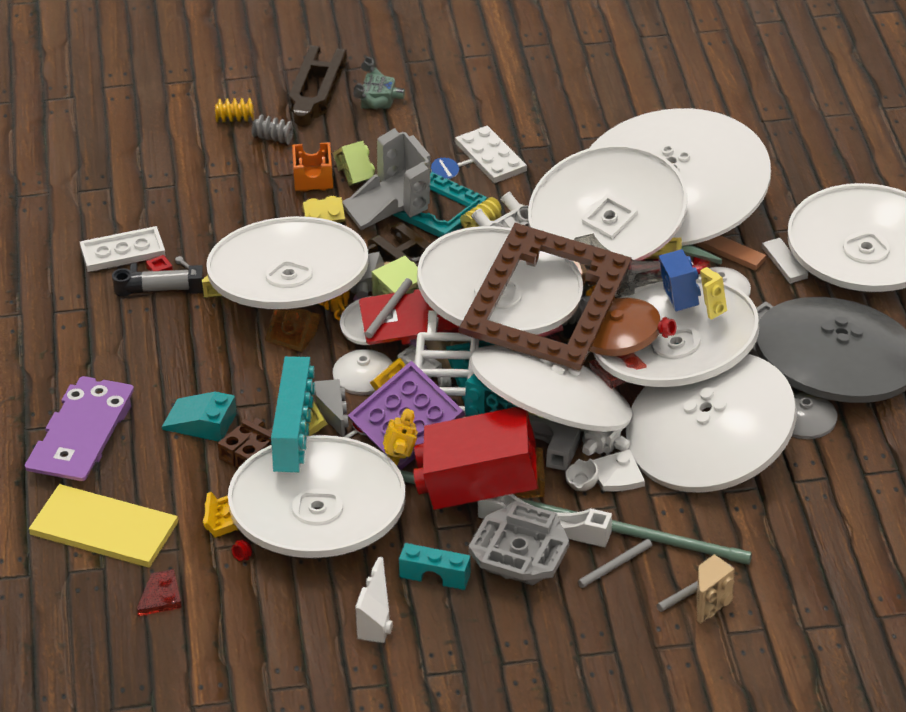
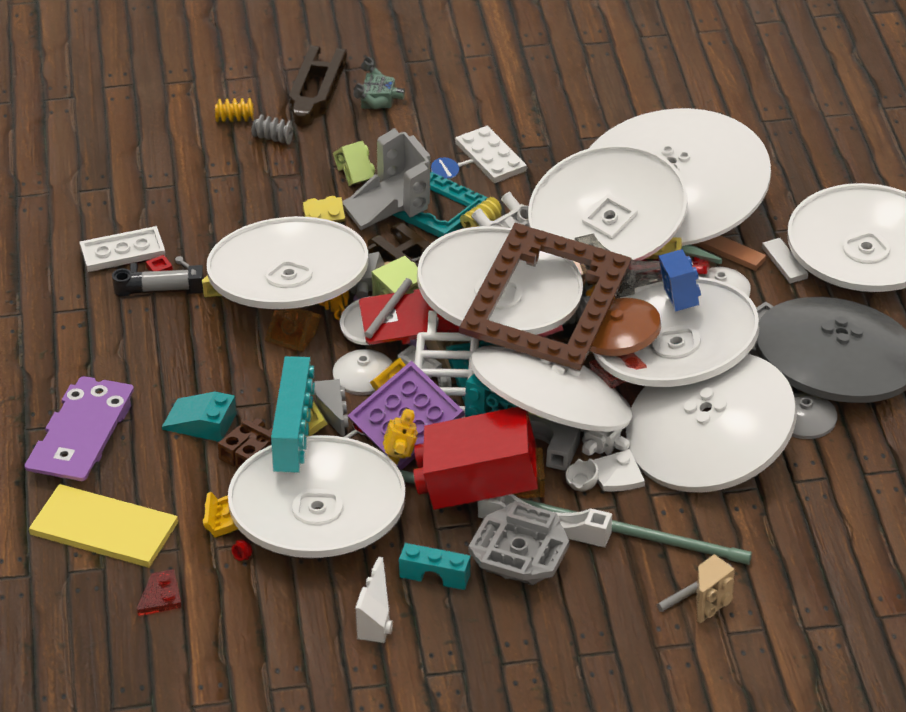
orange piece [292,142,333,192] -> none
light grey bar [578,539,652,588] -> none
red plate [658,317,677,338] -> none
light yellow bracket [700,267,727,320] -> none

